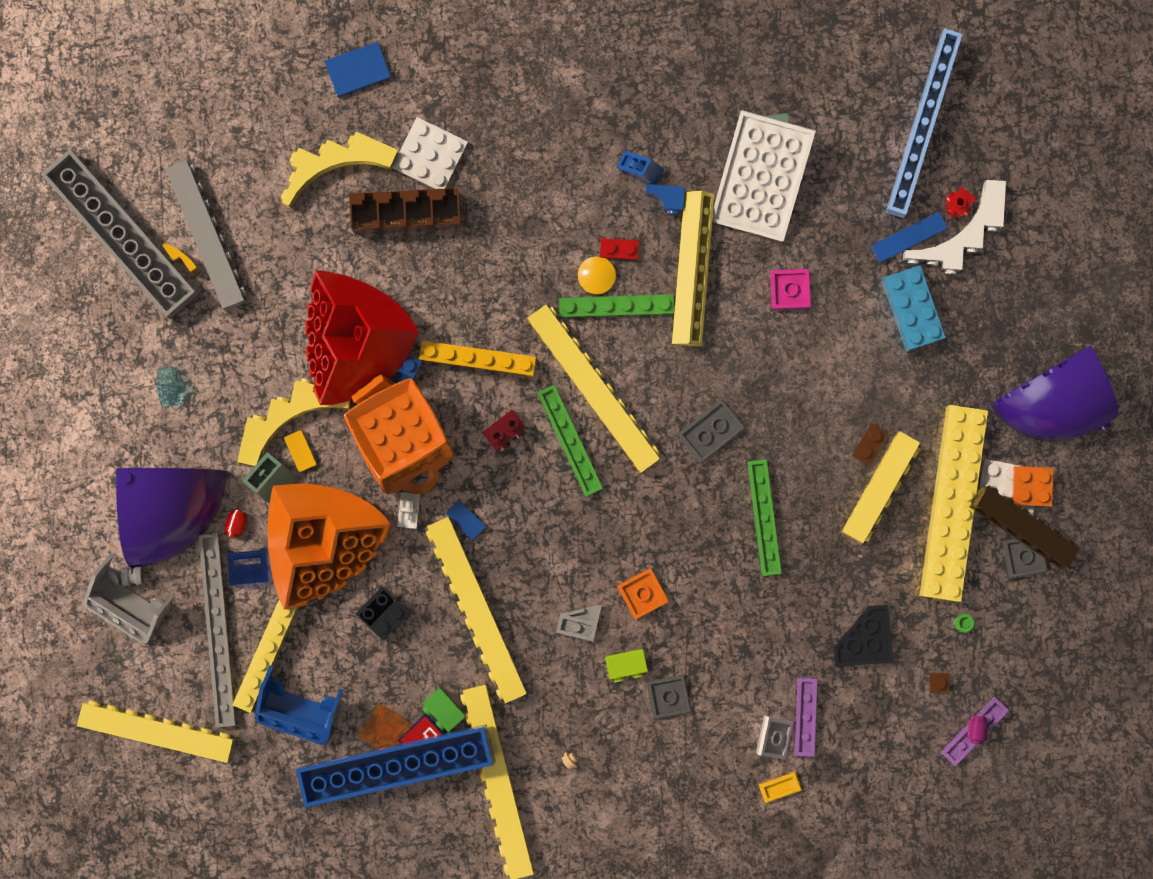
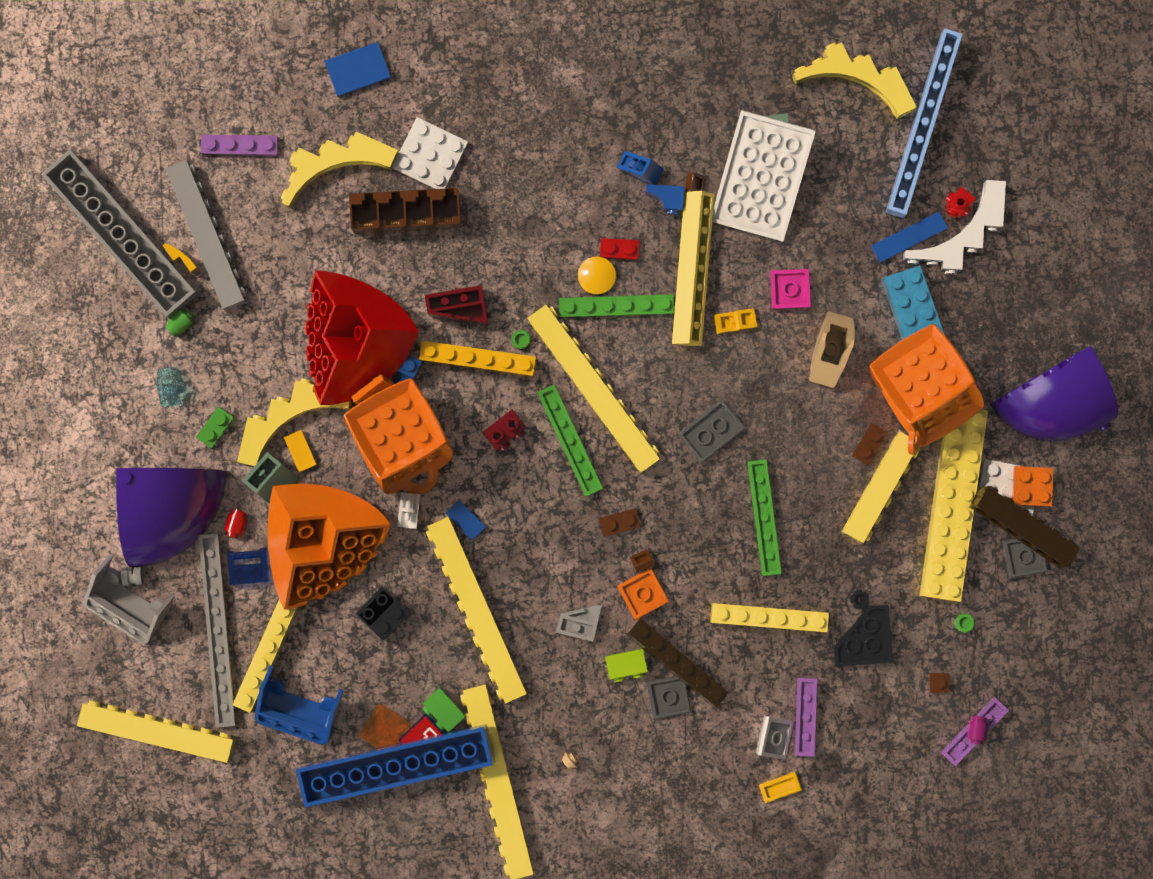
none -> bright green brick [165,309,194,337]
none -> bright green plate [196,406,234,449]
none -> medium lavender plate [201,135,278,156]
none -> dark red wedge [424,285,489,325]
none -> bright green tile [511,330,531,349]
none -> reddish brown plate [599,508,641,537]
none -> dark brown brick [625,618,729,708]
none -> reddish brown plate [630,549,654,573]
none -> reddish brown plate [685,172,706,192]
none -> light yellow brick [710,603,829,632]
none -> yellow slope [714,308,757,334]
none -> light yellow arch [792,42,916,119]
none -> tan piece [809,311,855,388]
none -> black plate [850,590,869,609]
none -> orange piece [870,324,984,455]

